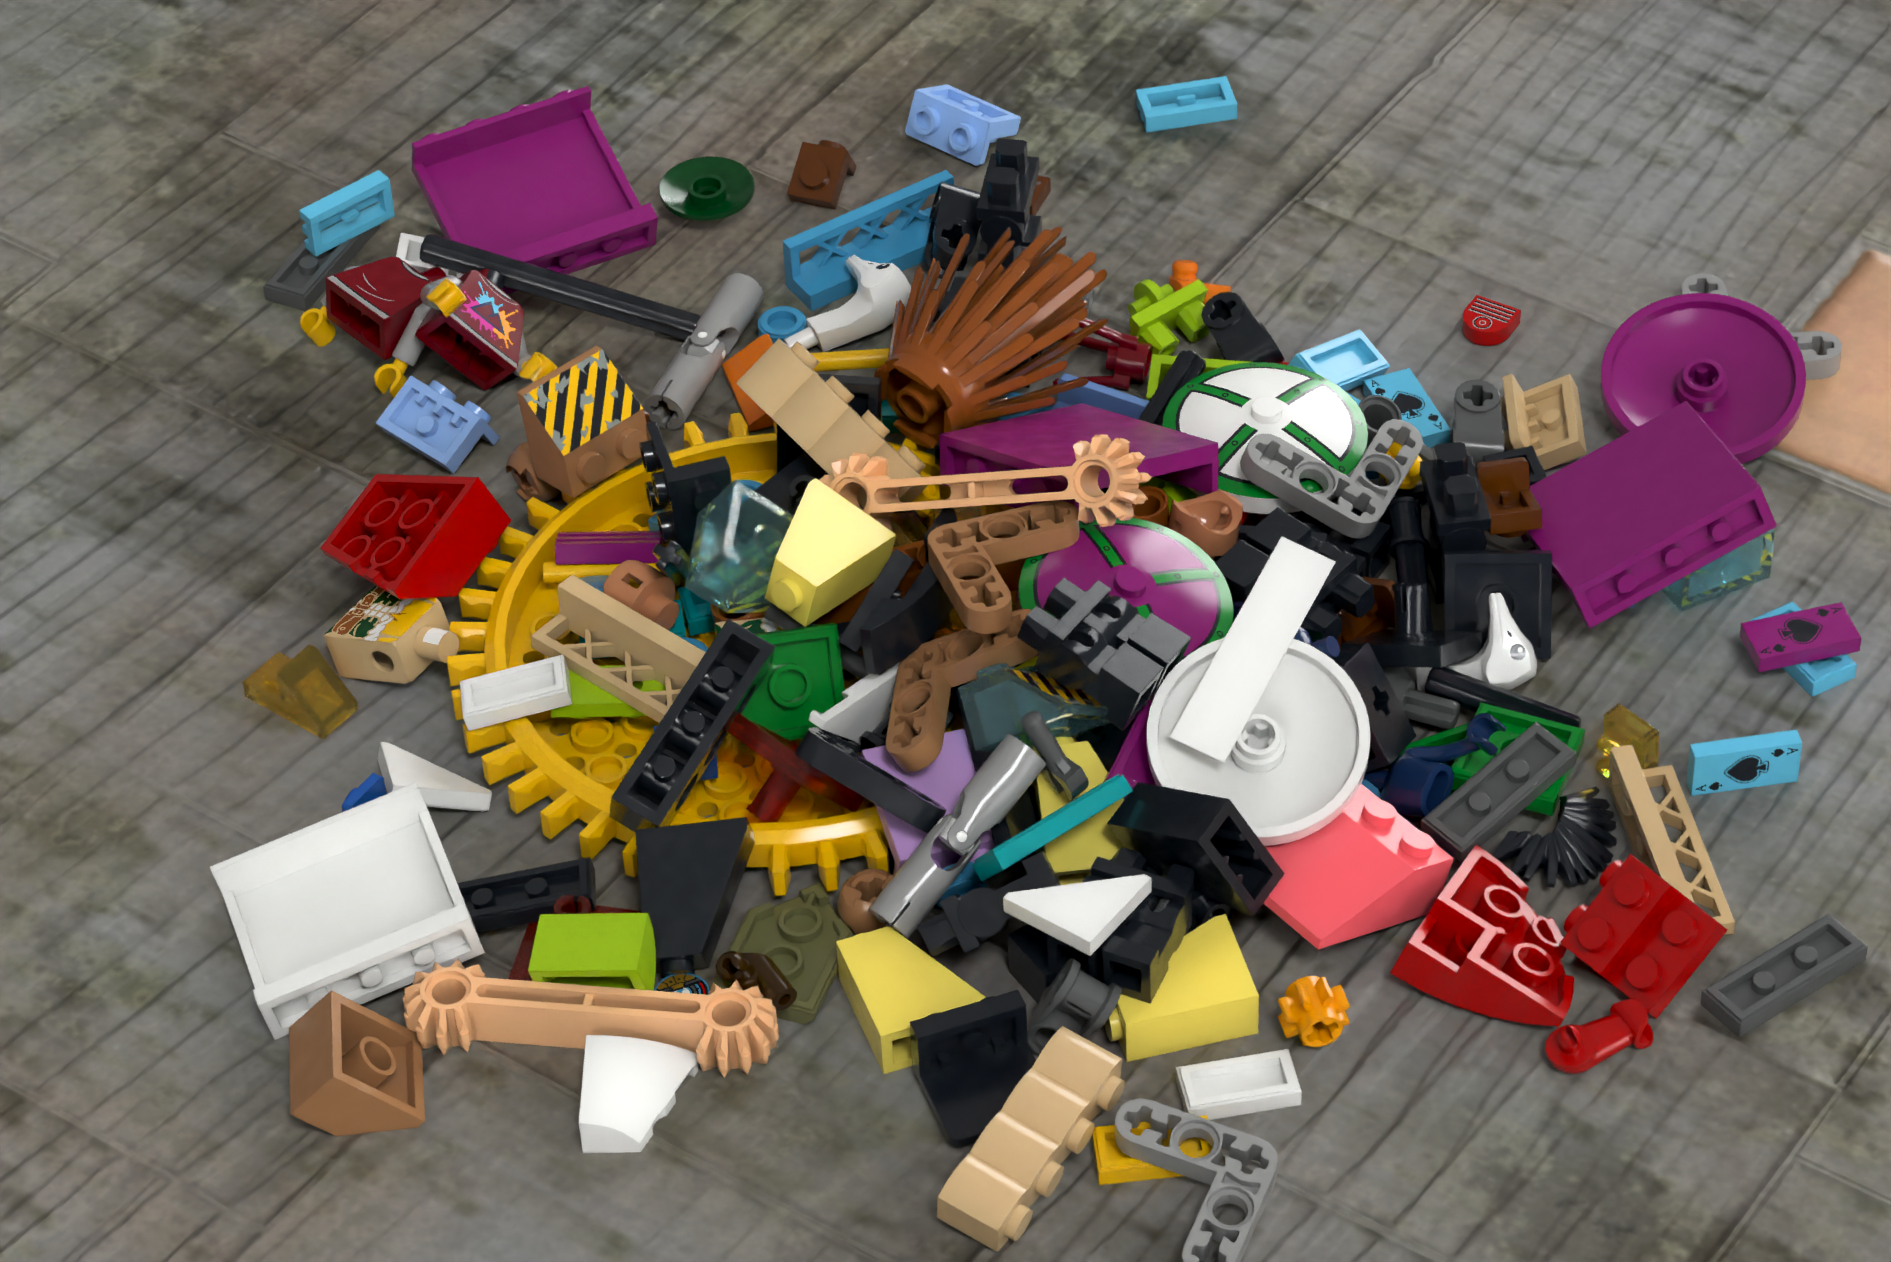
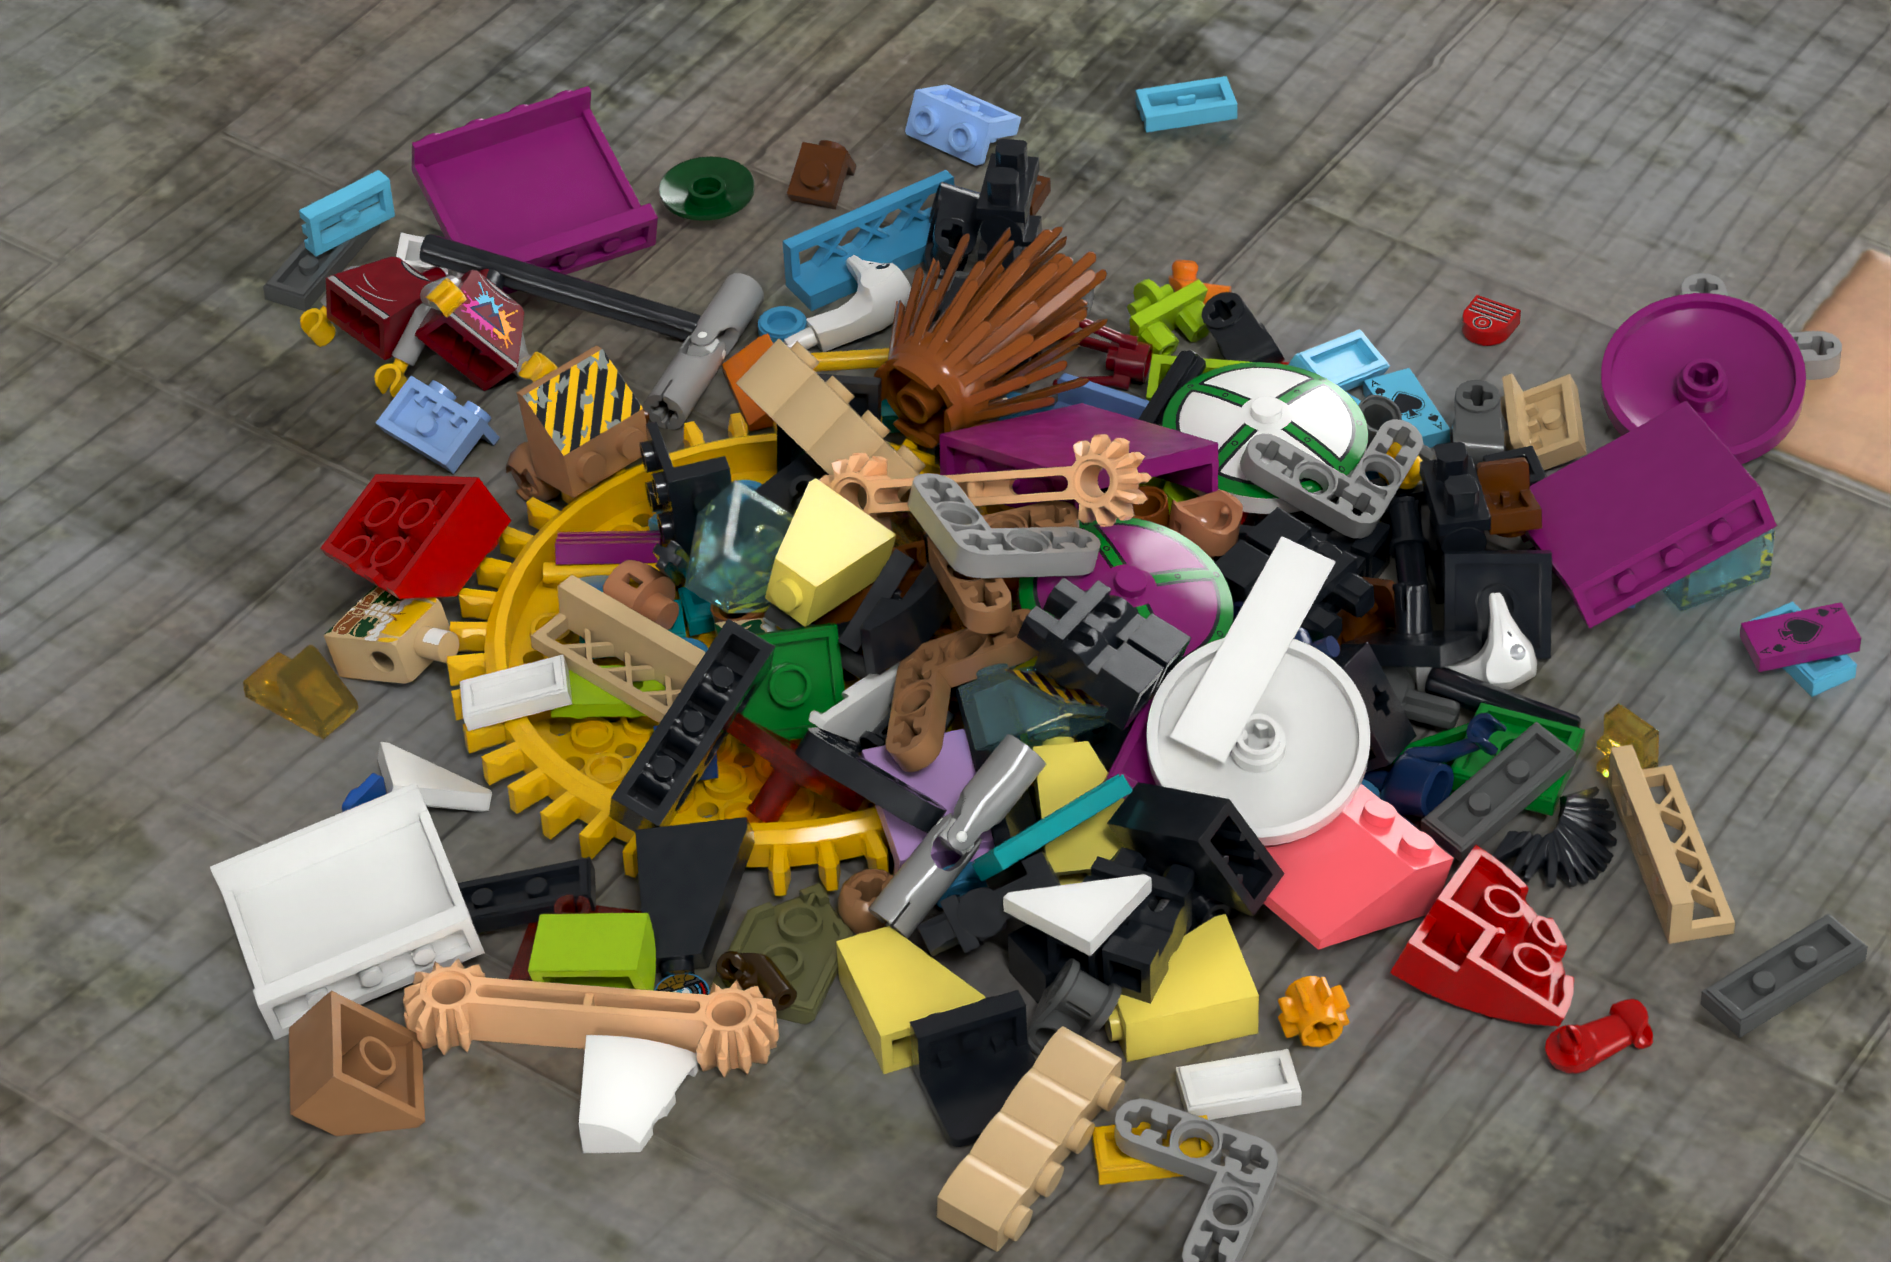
dark grey bar [1021,710,1089,801] -> none
red plate [1560,853,1728,1019] -> none
medium azure tile [1686,730,1802,796] -> none
none -> light grey beam [907,473,1101,578]

